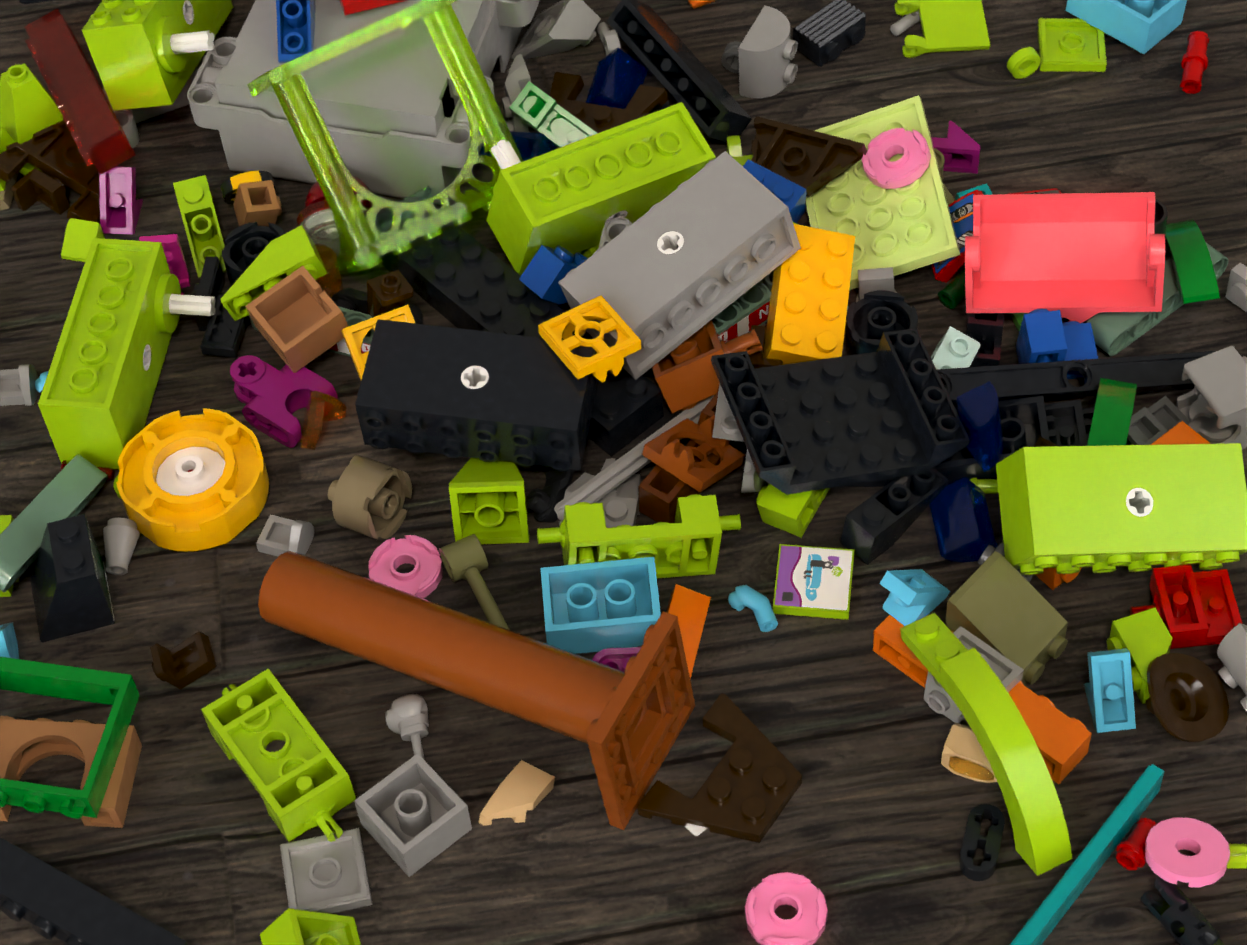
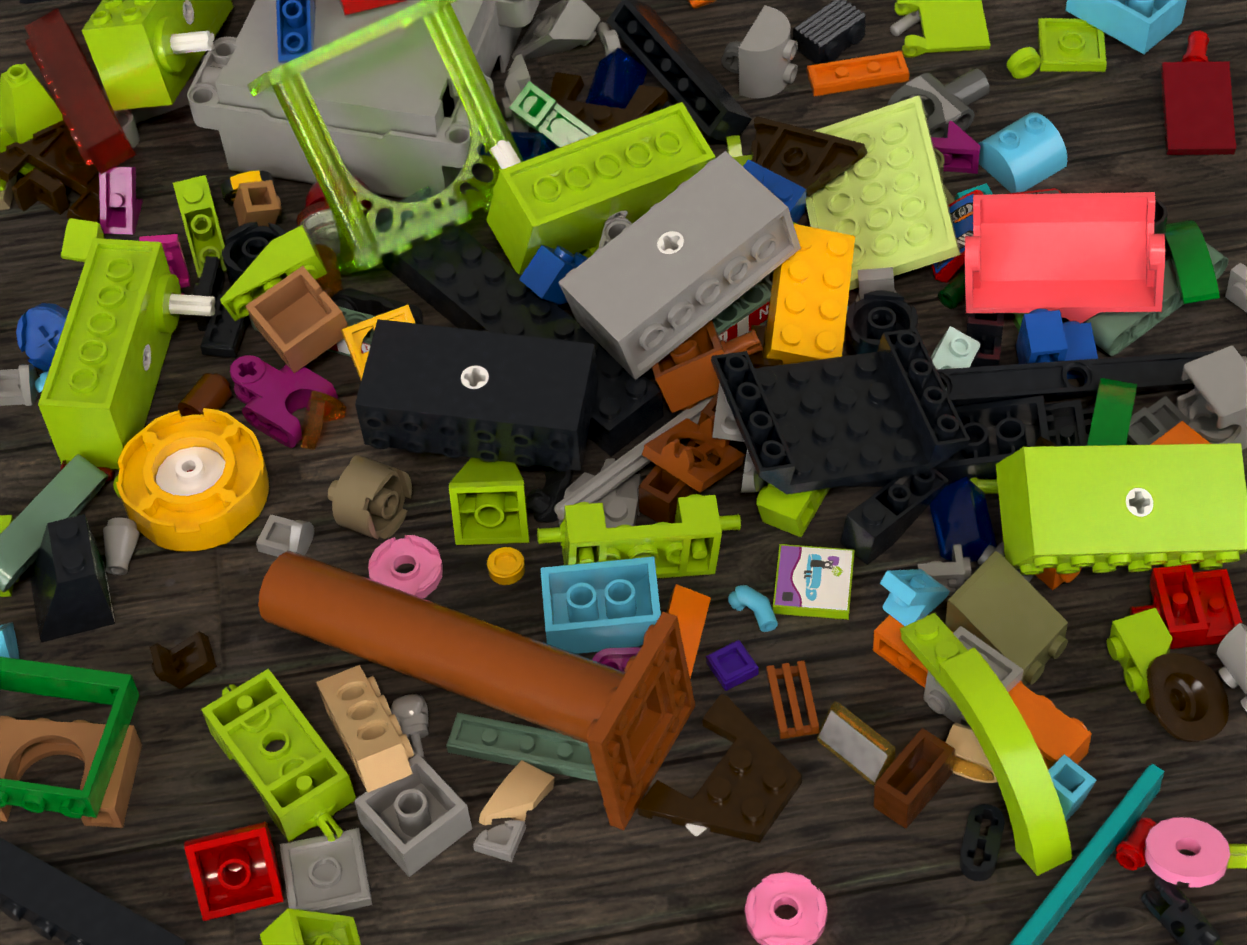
dark brown bracket [367,270,413,318] -> none
olive piece [439,534,510,630] -> none
yellow piece [538,295,641,383] -> none
bright pink tile [862,128,931,189] -> none
clear blue brick [956,381,1004,472] -> none
medium azure slope [1084,648,1136,733] -> none
none -> blue tile [16,303,68,372]
none -> reddish brown brick [178,373,232,416]
none -> red brick [184,821,284,921]
none -> tan brick [316,665,414,793]
none -> sand green tile [446,713,598,782]
none -> light grey tile [473,820,526,862]
none -> yellow tile [487,547,525,585]
none -> dark purple tile [706,640,759,691]
none -> dark orange tile [766,660,819,739]
none -> orange tile [807,51,909,96]
none -> flat silver slope [817,701,896,785]
none -> reddish brown brick [873,728,955,829]
none -> dark grey connector [887,68,990,138]
none -> light grey bracket [917,544,971,596]
none -> medium azure brick [978,112,1067,193]
none -> medium azure brick [1048,754,1096,821]
none -> dark red tile [1161,61,1236,155]

